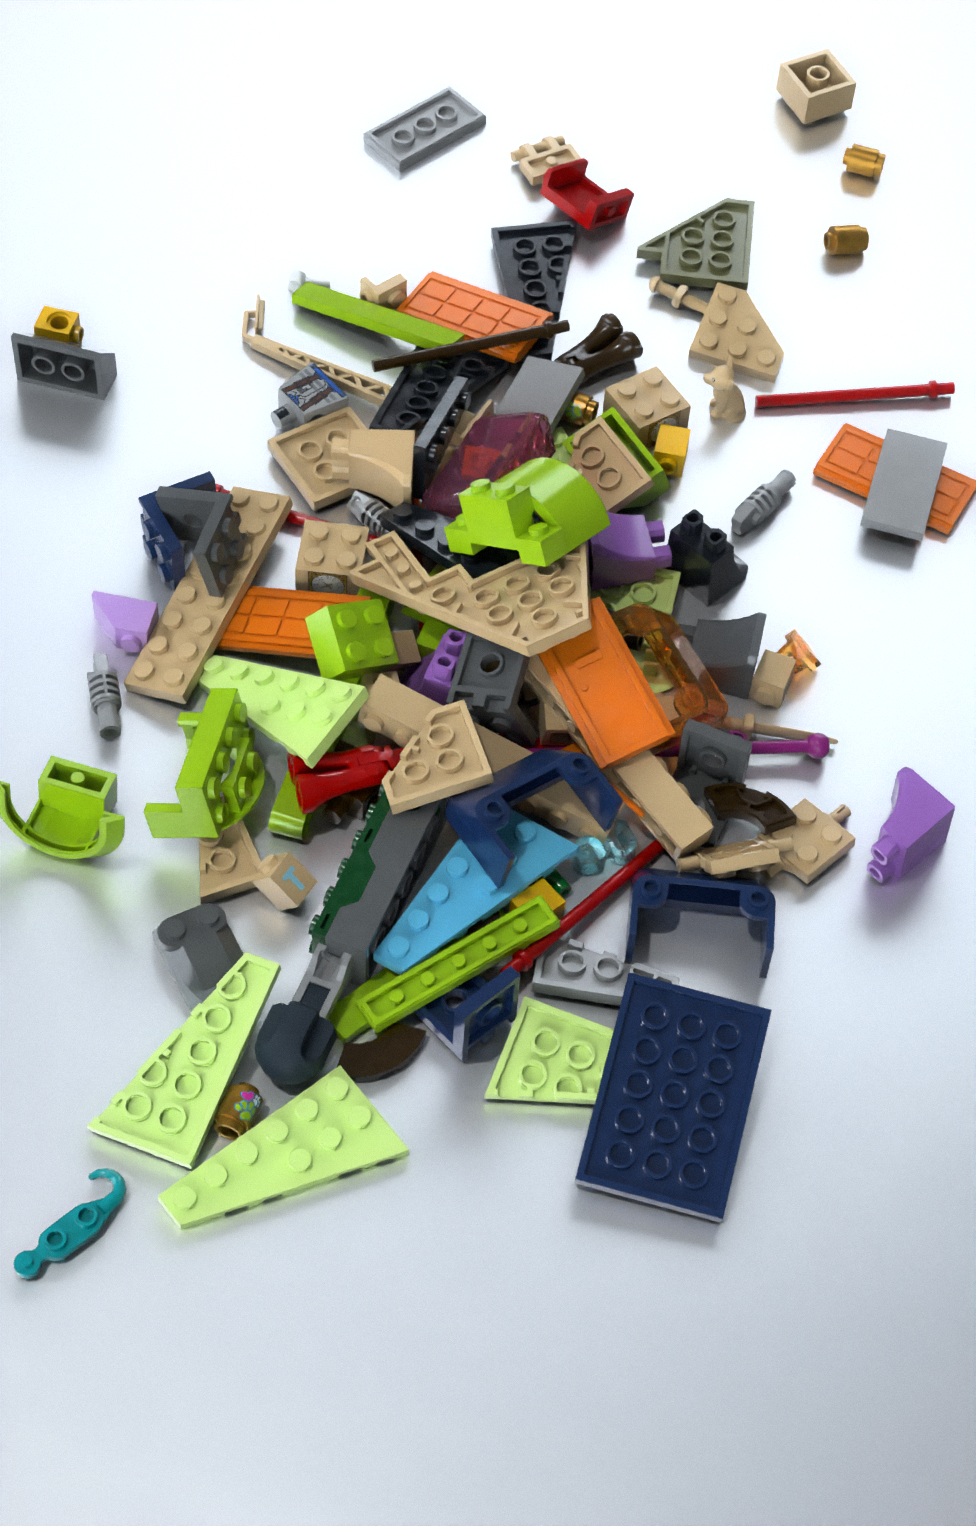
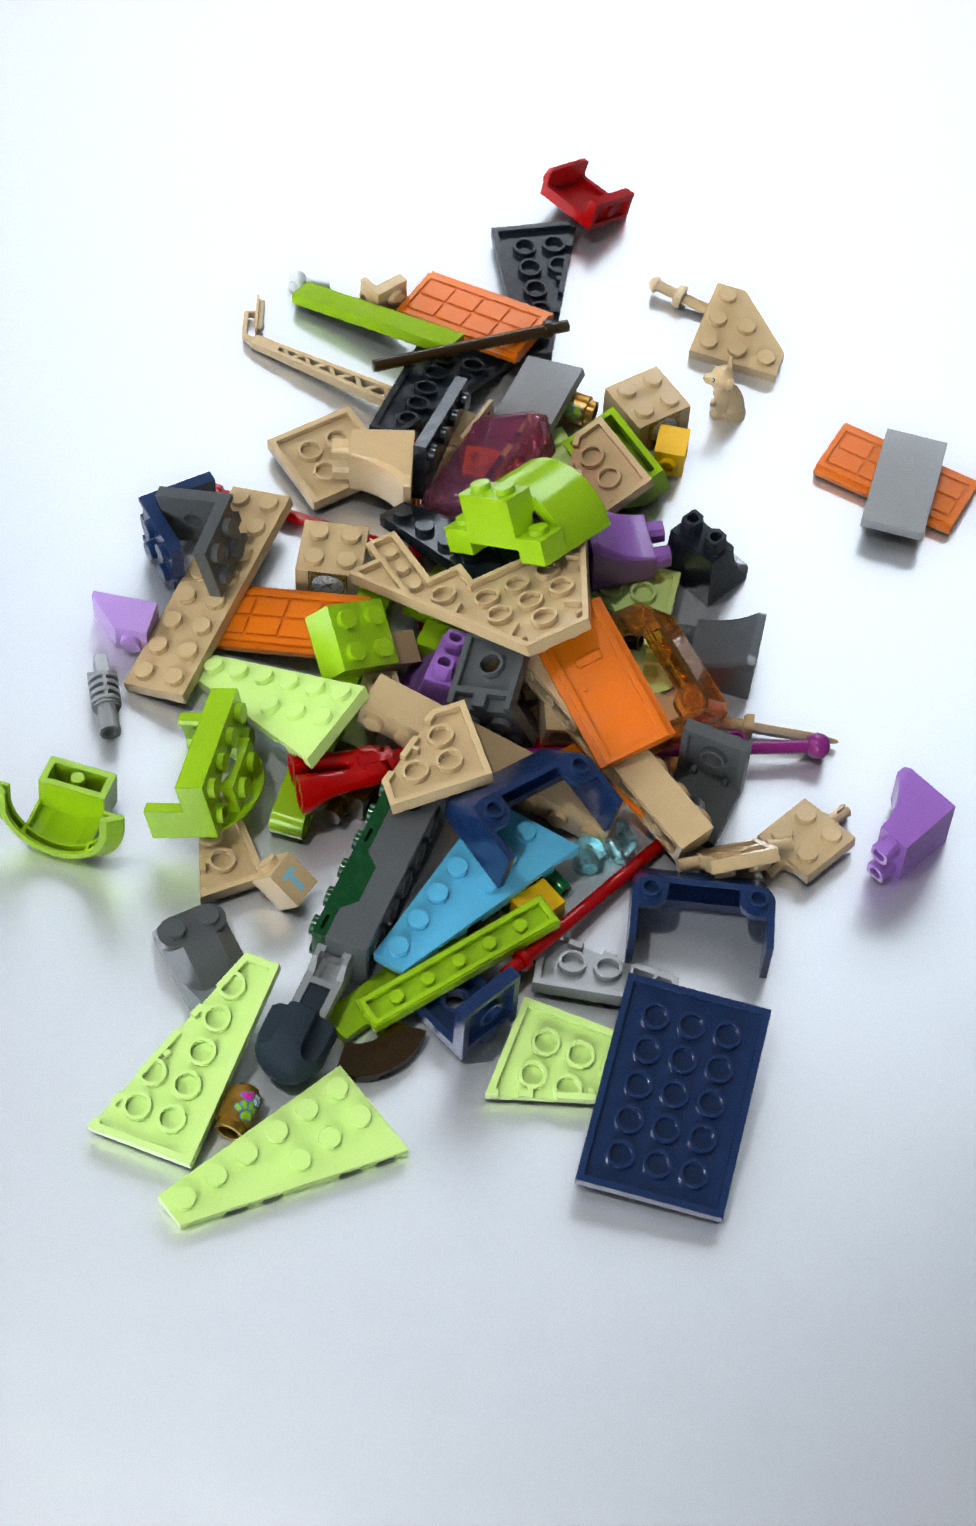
dark grey slope [11,332,117,400] -> none
teal piece [14,1168,126,1279] -> none
yellow brick [34,305,84,345] -> none
torso [270,362,349,429] -> none
light grey hinge [347,490,414,551] -> none
light grey tile [363,86,486,172] -> none
tan plate [510,135,581,186] -> none
dark brown piece [554,313,643,386] -> none
olive wing [636,198,755,291] -> none
dark brown tile [704,783,797,835] -> none
light grey hinge [731,469,797,536] -> none
tan brick [748,649,797,709] -> none
red bar [755,380,955,408] -> none
tan brick [776,48,857,124] -> none
clear orange tile [777,629,821,674] -> none
pearl gold brick [823,224,869,256] -> none
pearl gold brick [842,143,886,178] -> none

